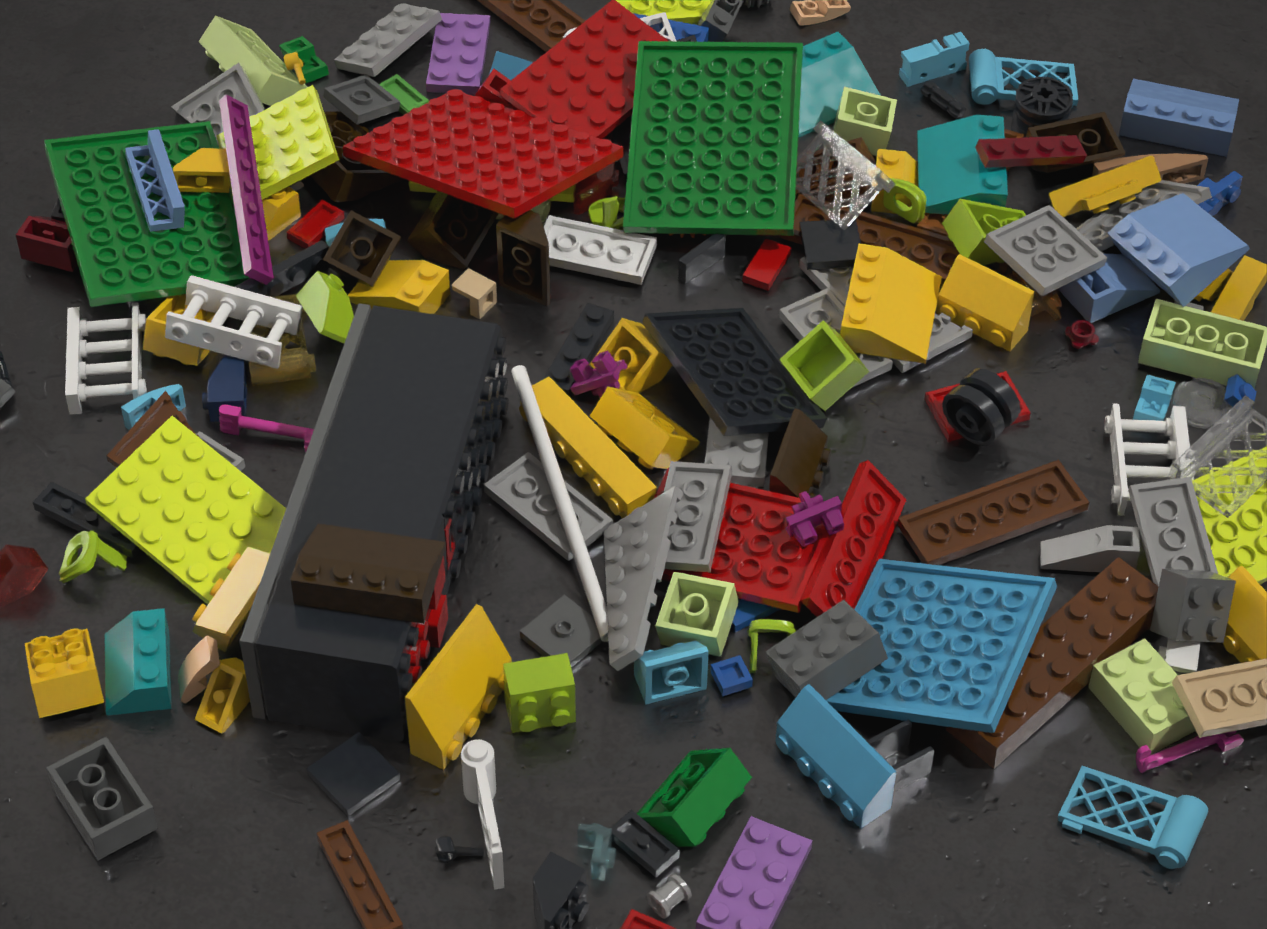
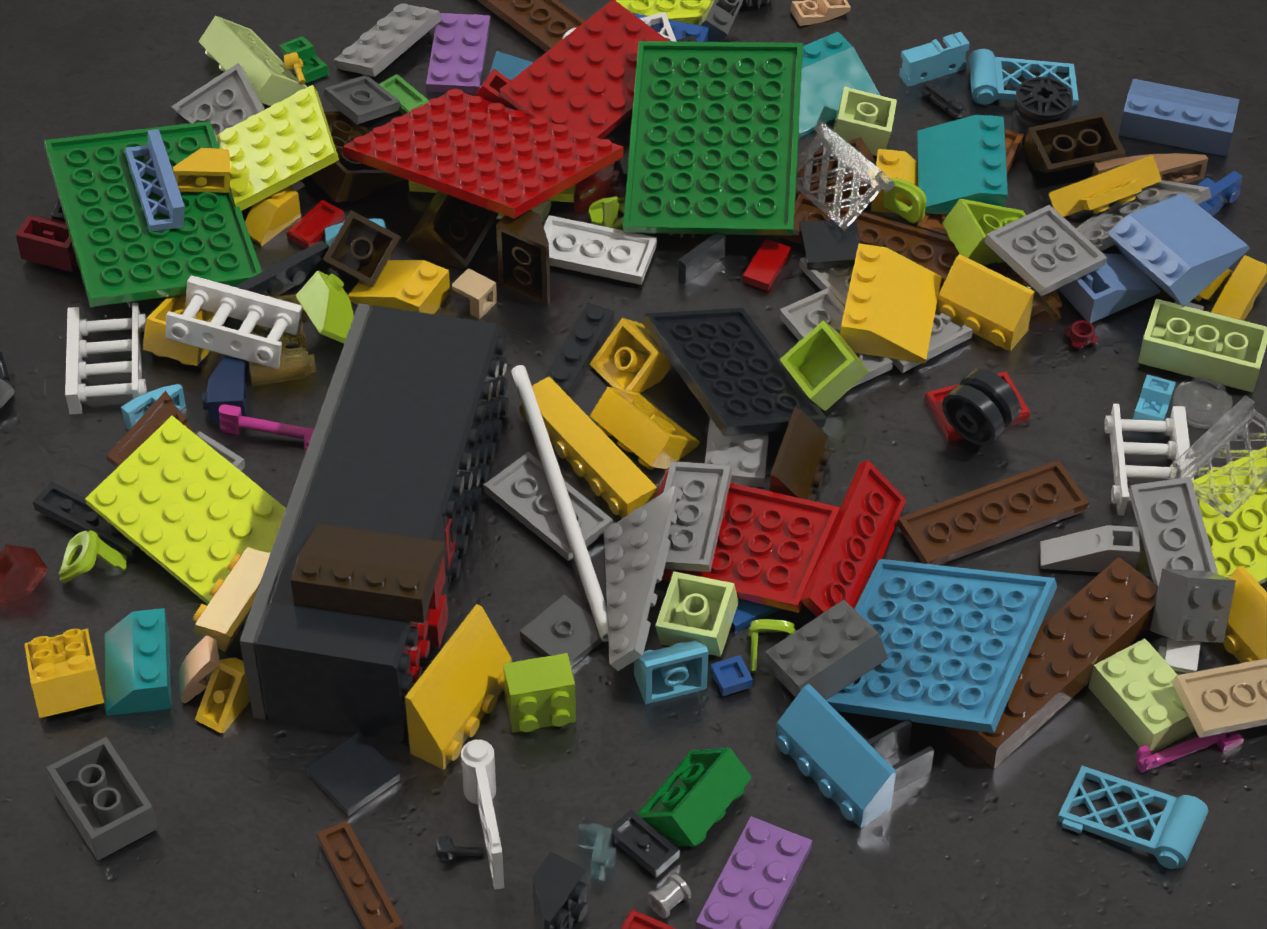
magenta plate [219,94,274,285] -> none
magenta hips [570,351,628,398] -> none
magenta hips [786,491,844,547] -> none
dark red plate [975,135,1087,168] -> none
blue plate [1224,374,1257,417] -> none

